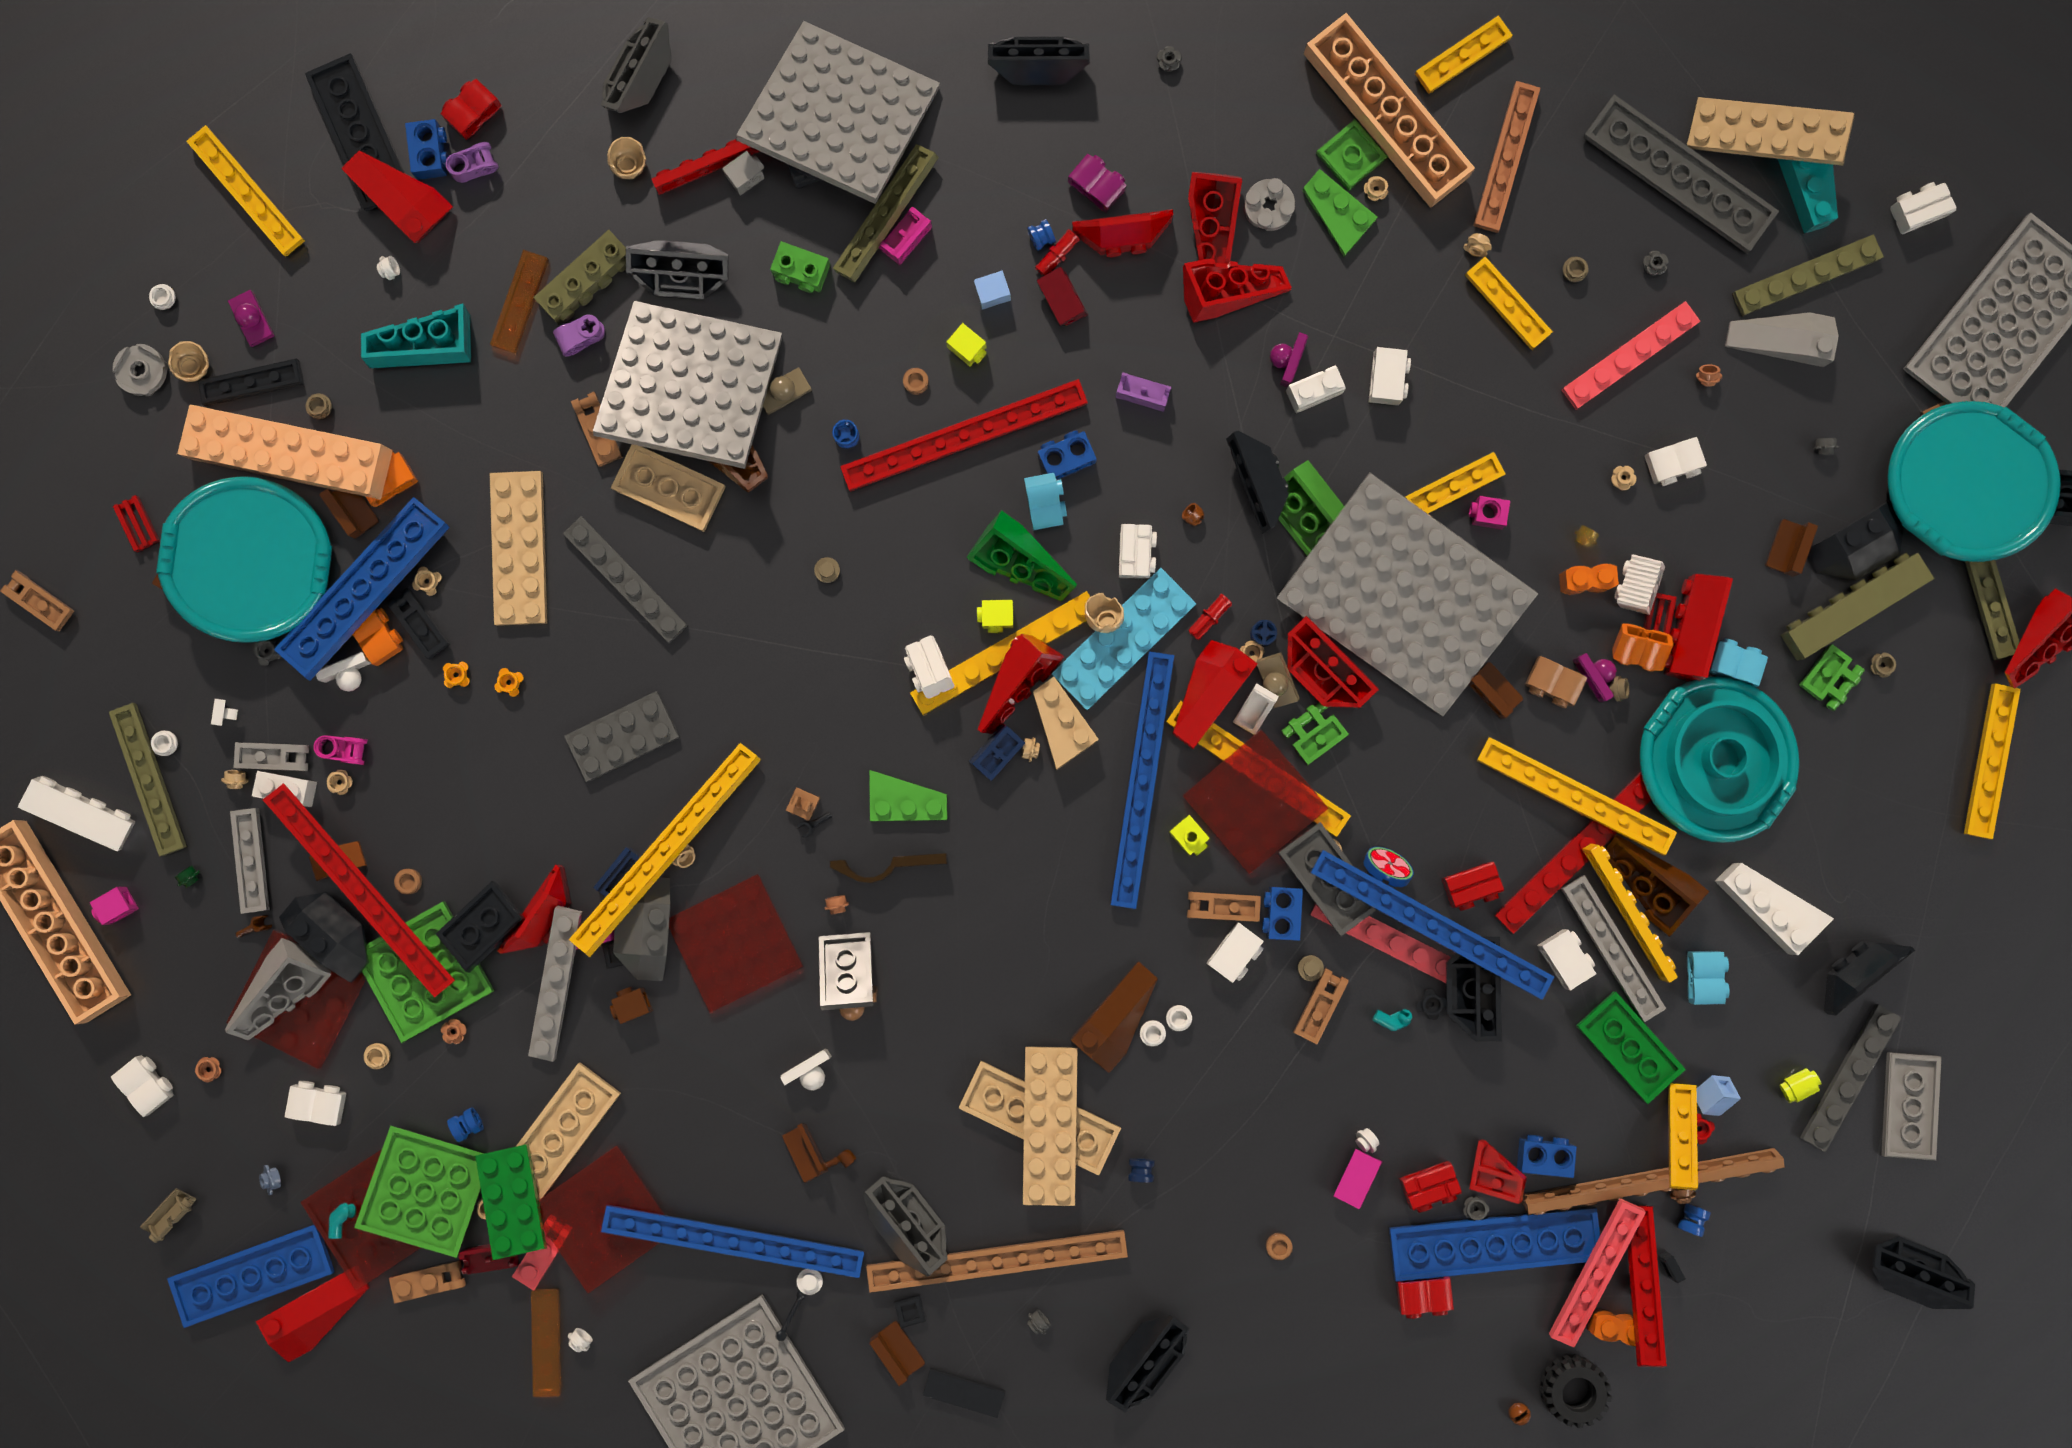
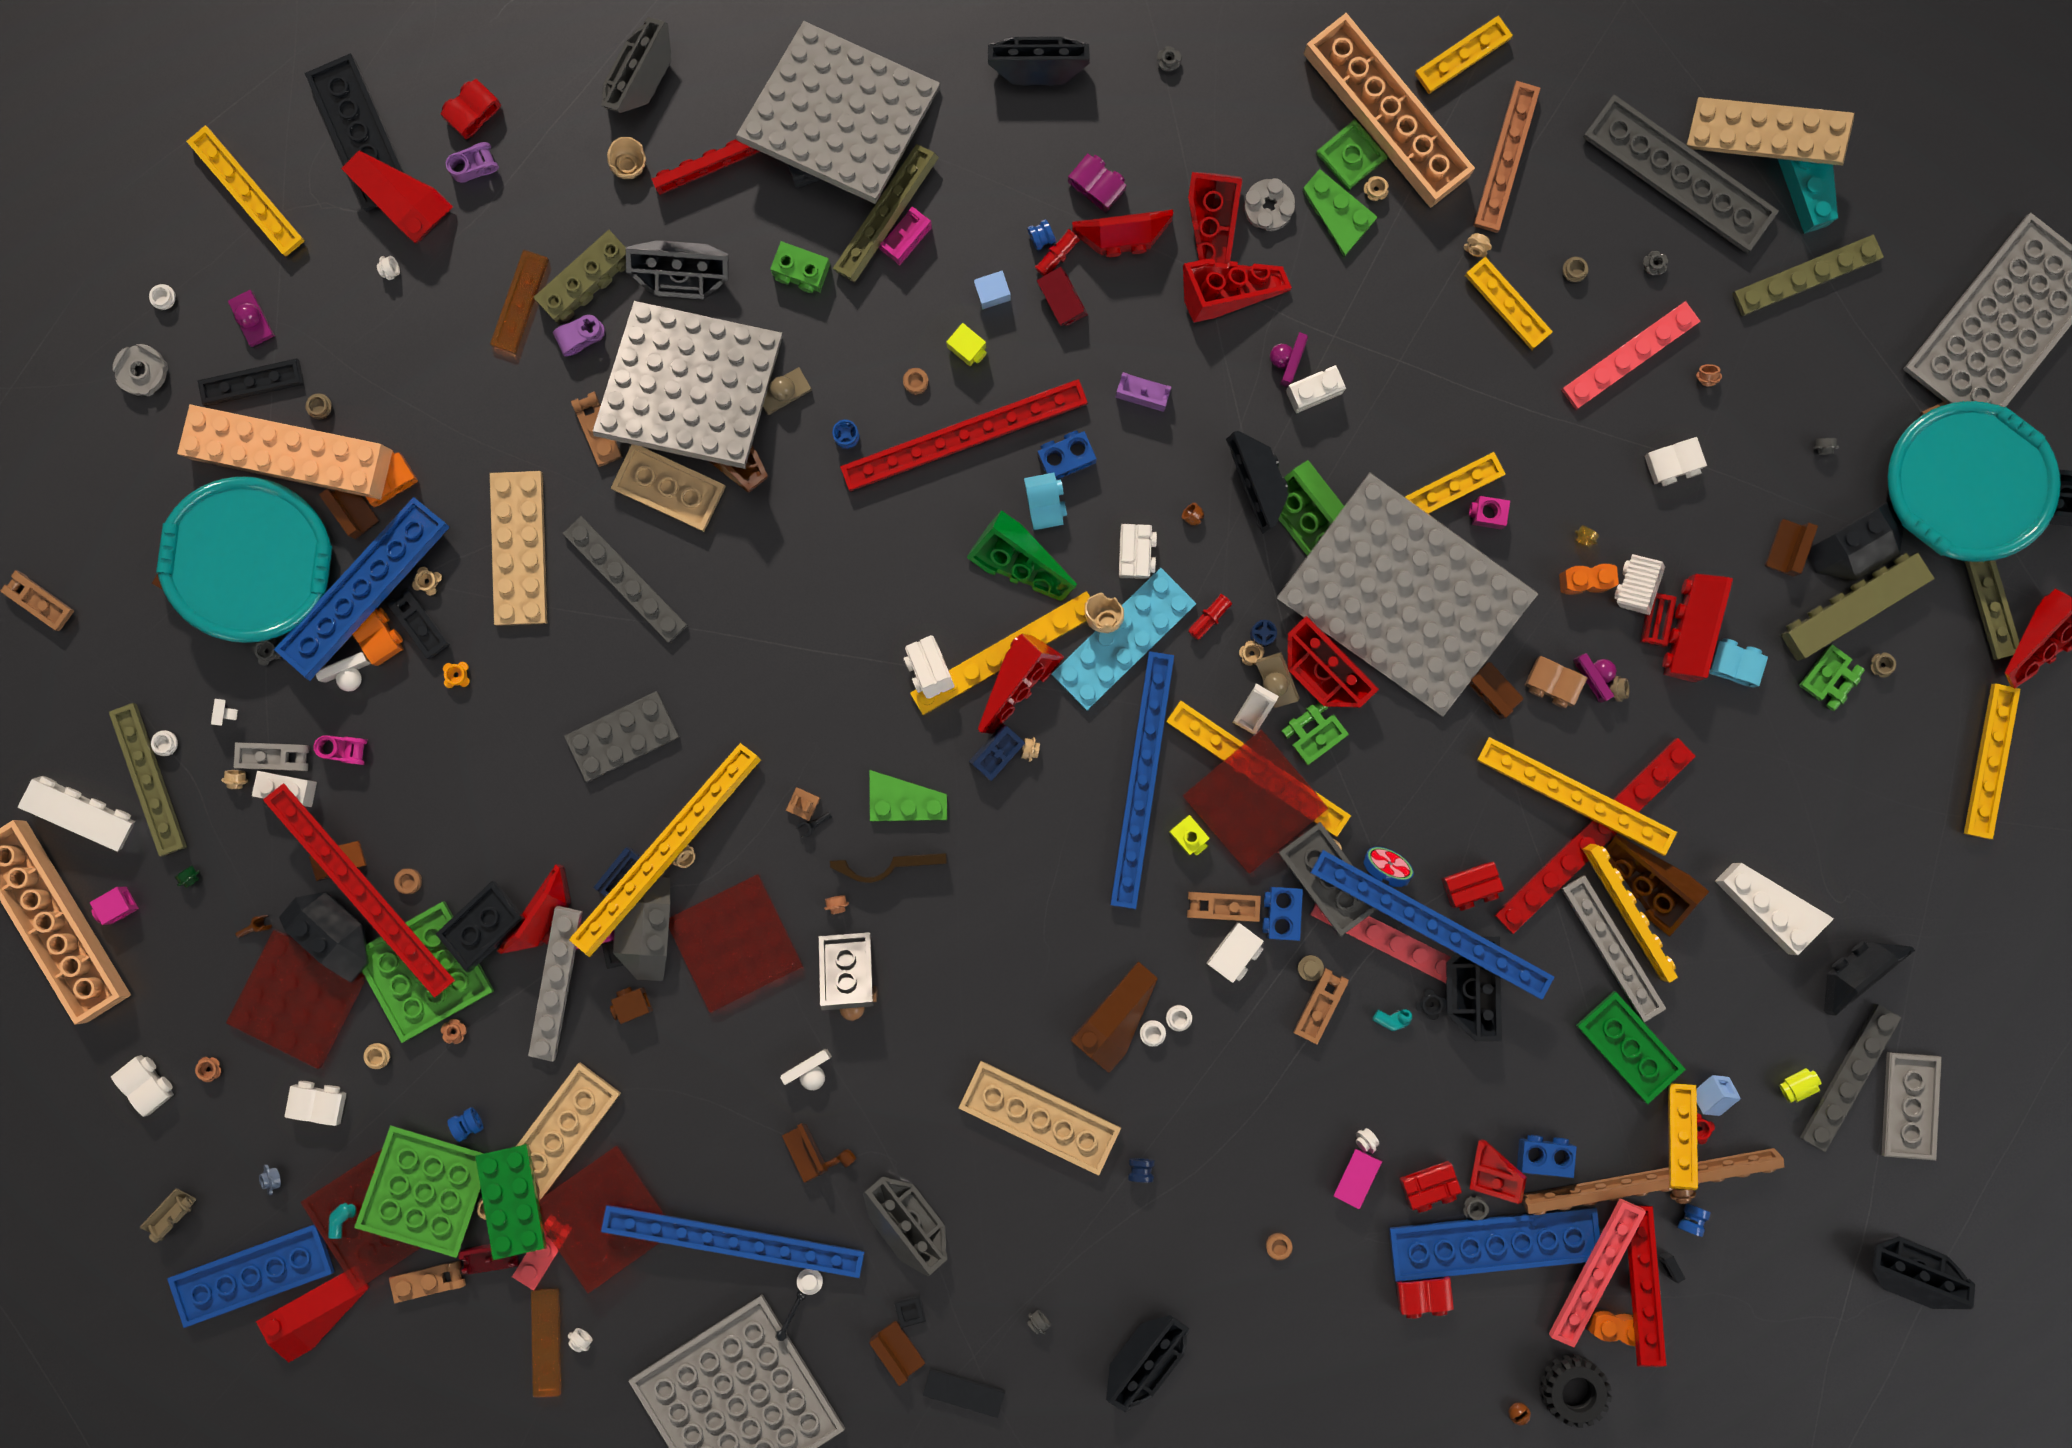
red tile [113,495,160,553] -> none
tan hair [168,341,209,382] -> none
light grey wedge [225,938,331,1040] -> none
light grey plate [230,808,270,914] -> none
tan plate [327,770,353,795] -> none
teal wedge [361,303,471,368] -> none
blue brick [405,119,449,180] -> none
light orange plate [494,668,524,697] -> none
light grey brick [722,151,764,196] -> none
dark tan plate [814,557,840,583] -> none
medium nougat plate [866,1230,1128,1293] -> none
neon yellow brick [977,600,1013,633] -> none
tan plate [1023,1047,1077,1206] -> none
tan wedge [1033,677,1099,770] -> none
red wedge [1172,640,1258,749] -> none
white brick [1368,347,1411,406] -> none
white brick [1537,929,1596,990] -> none
tan plate [1611,466,1636,490] -> none
orange brick [1612,624,1673,672] -> none
teal piece [1640,676,1799,843] -> none
medium azure brick [1687,951,1730,1005] -> none
light grey wedge [1725,312,1839,367] -> none
white brick [1890,182,1956,234] -> none

